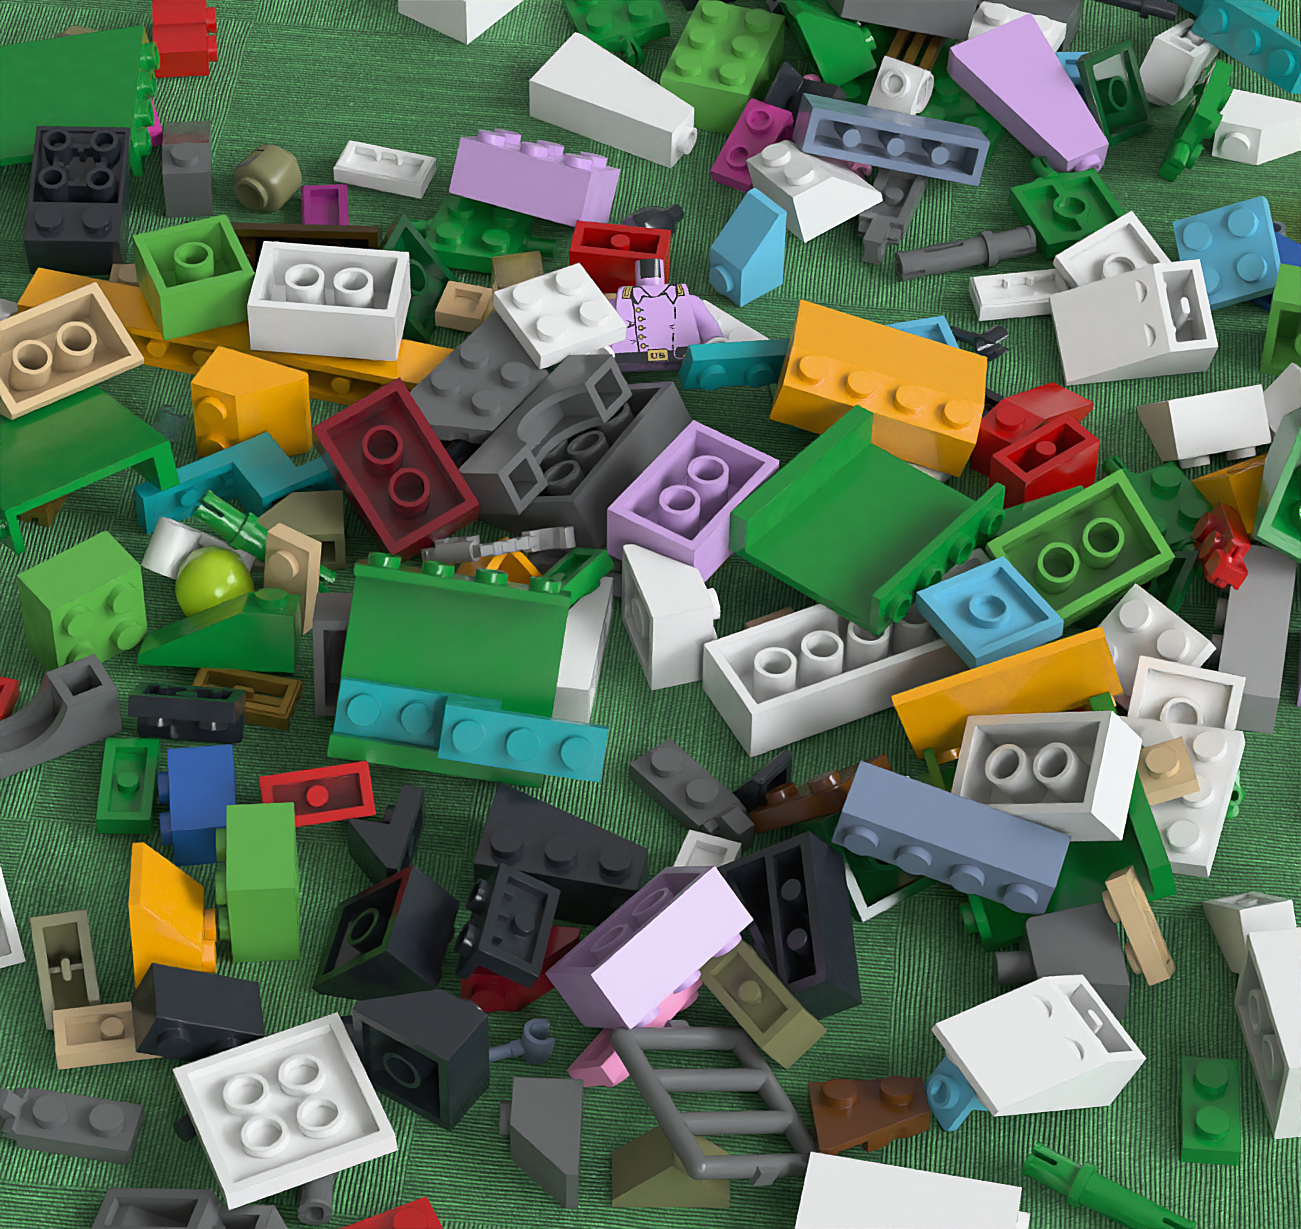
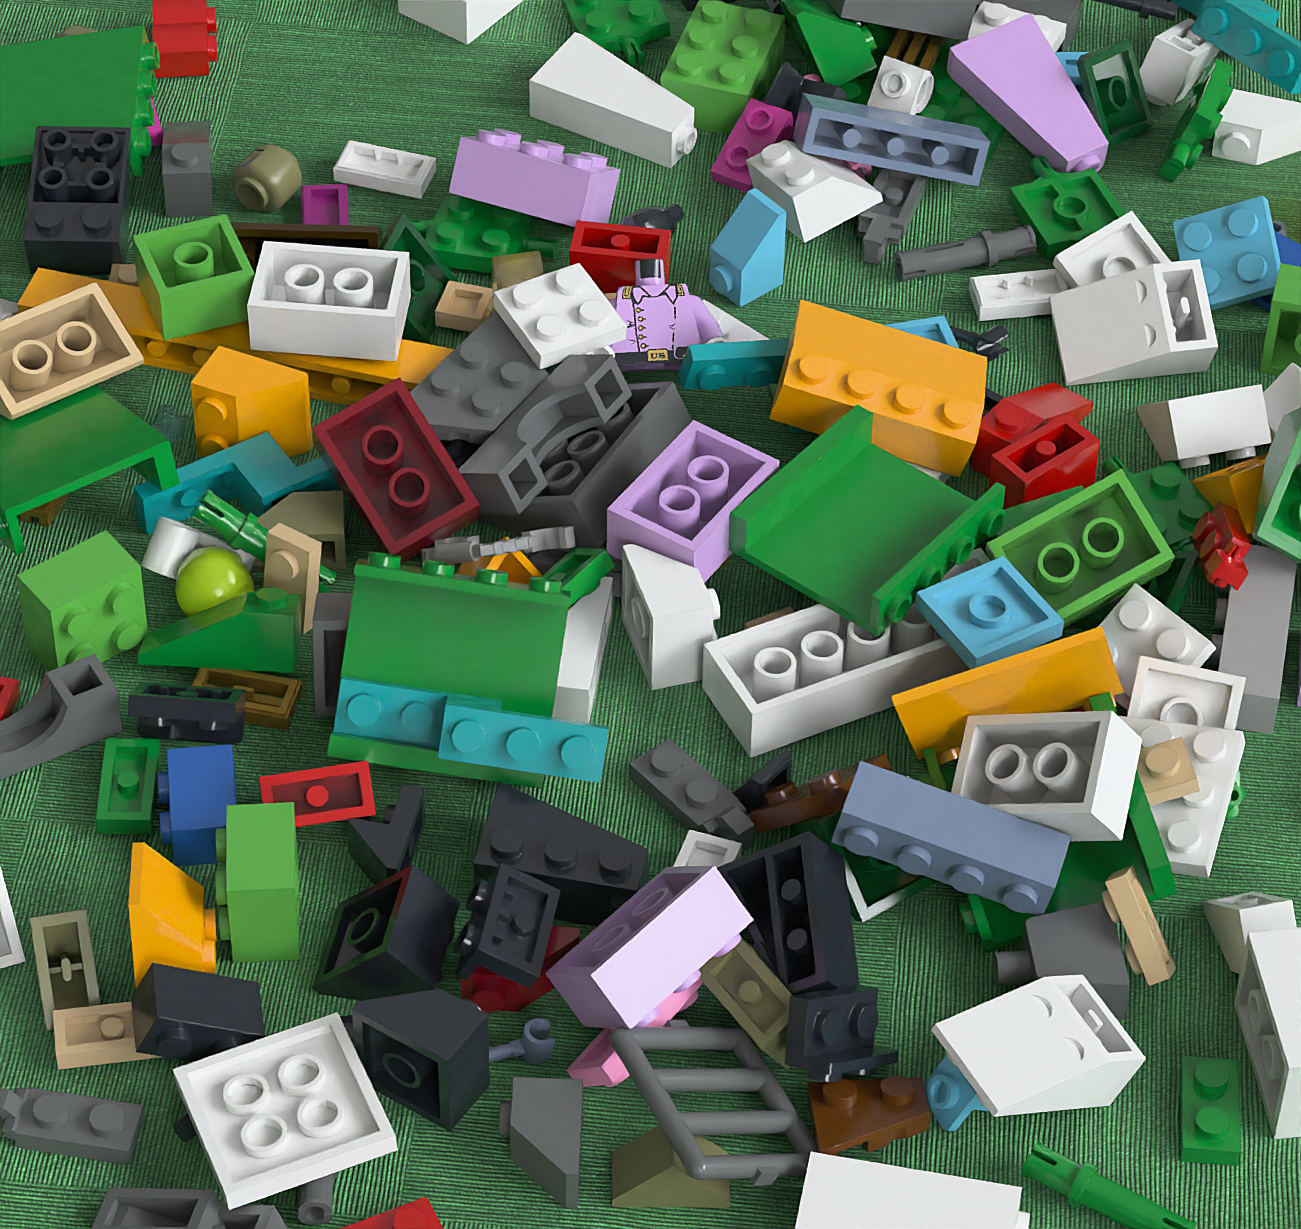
none -> black bracket [785,984,899,1082]

